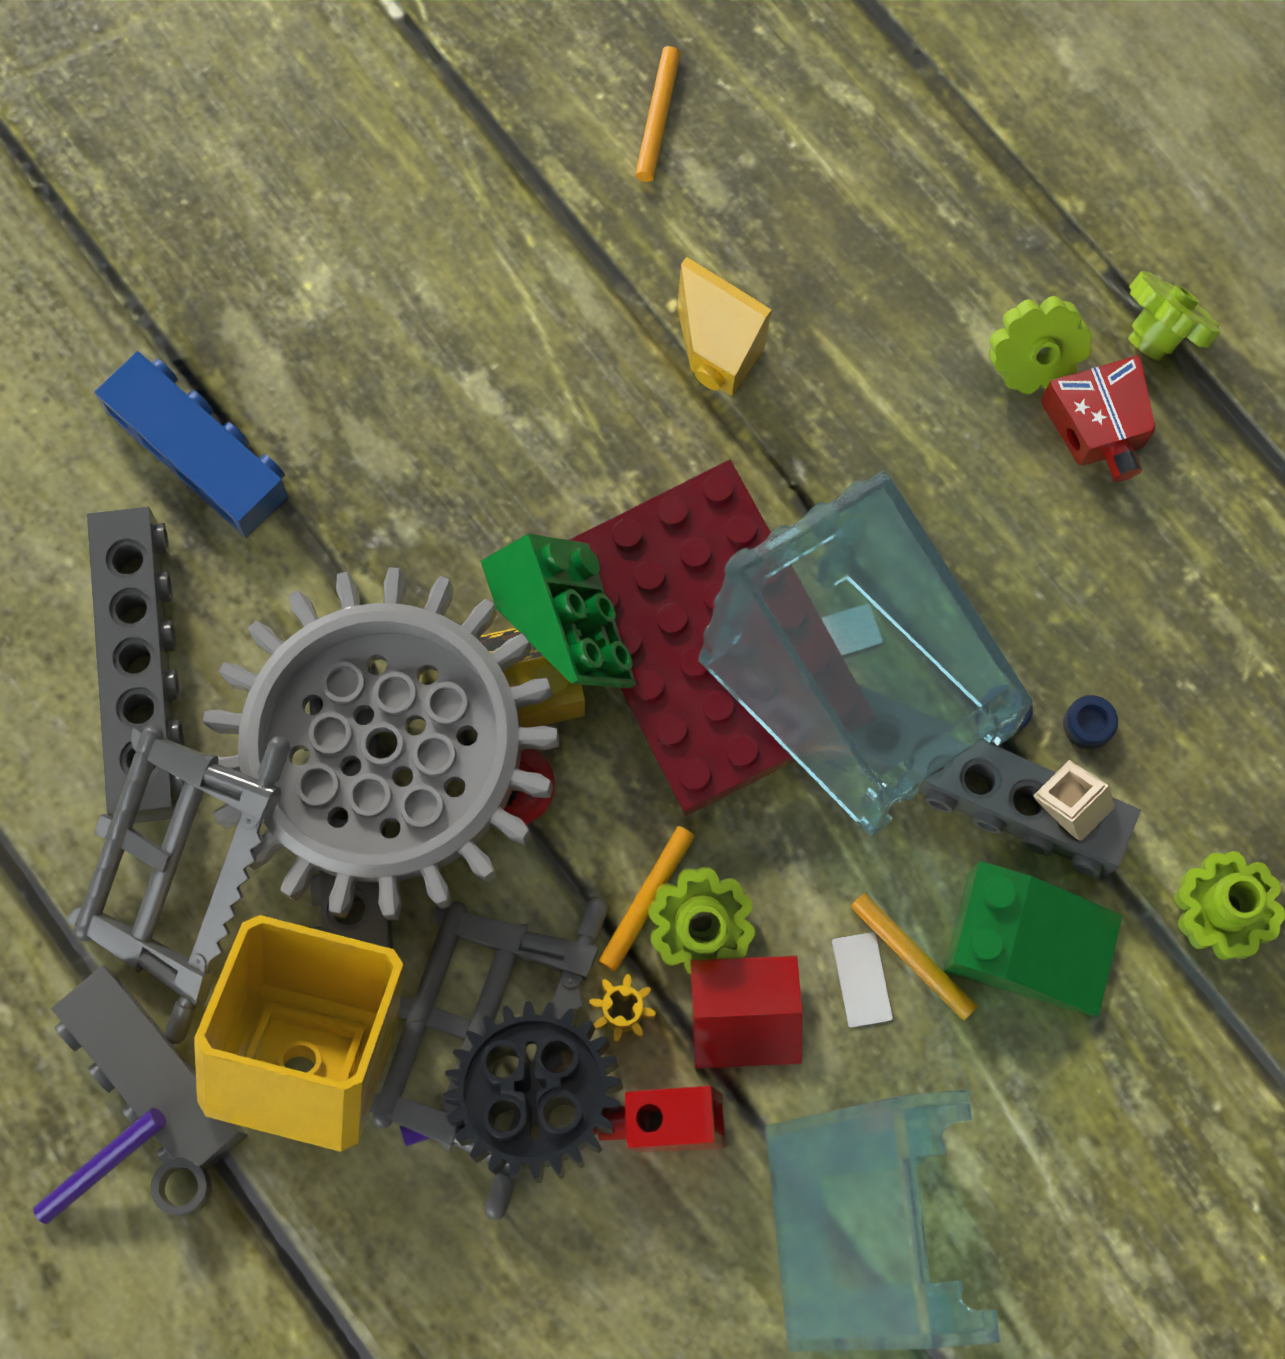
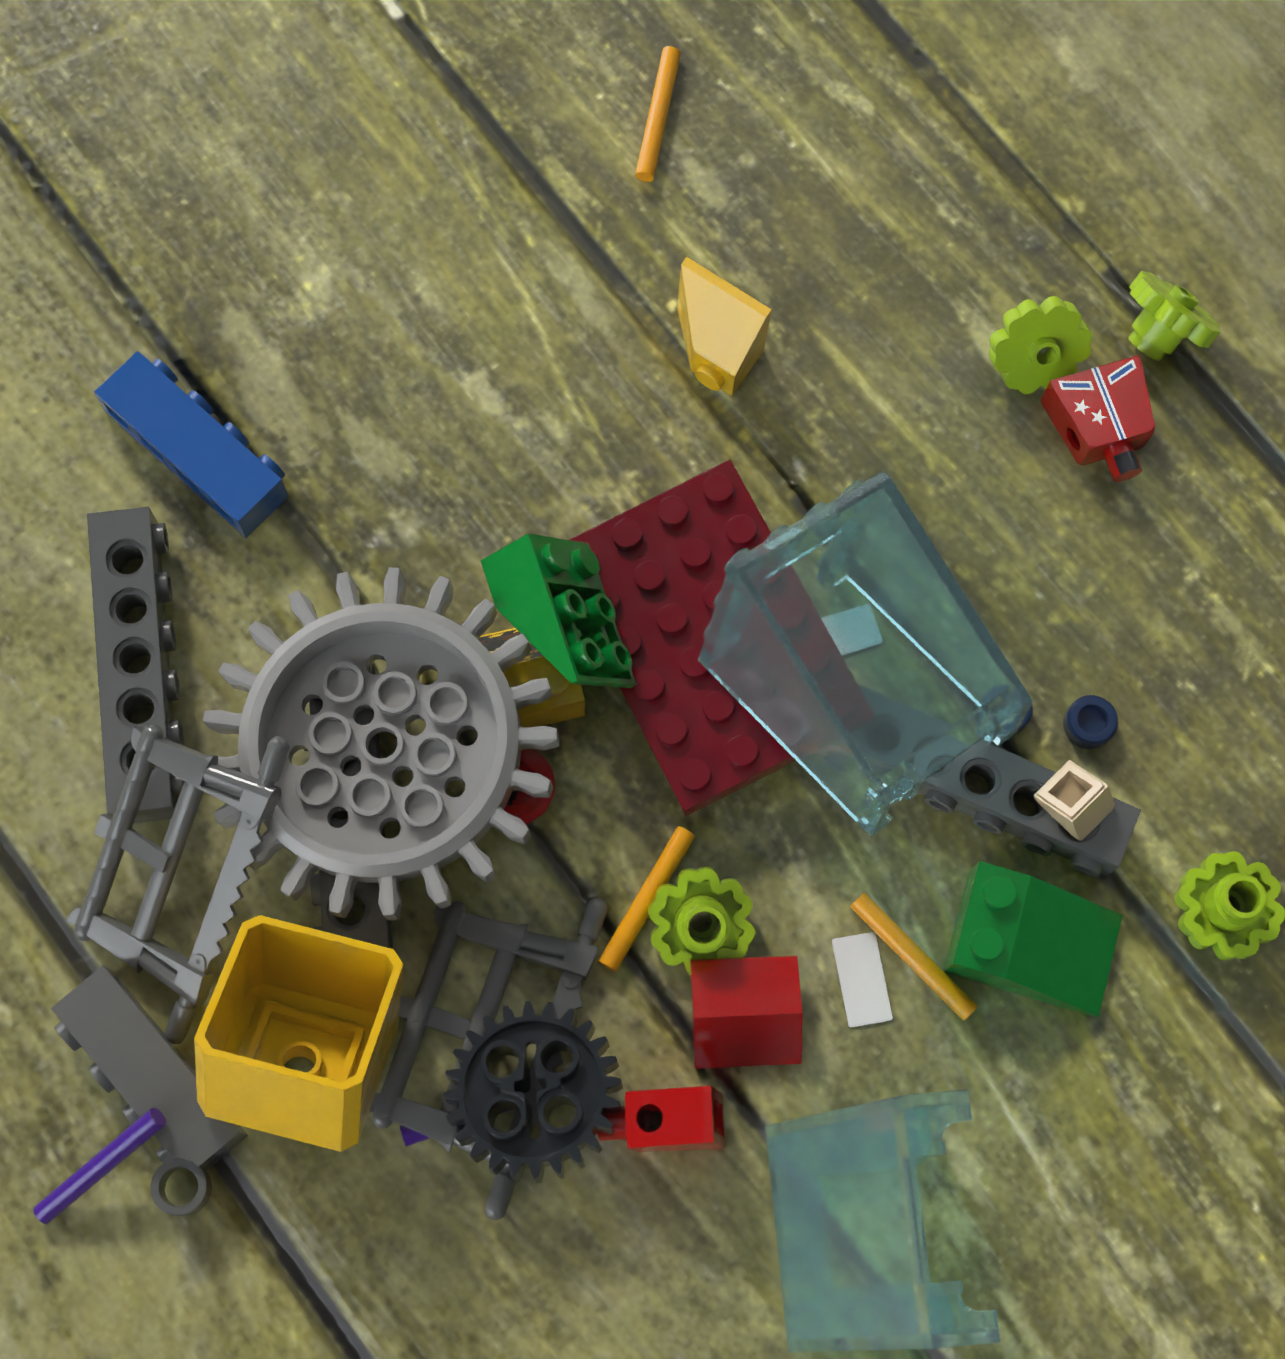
yellow gear [589,974,656,1044] -> none

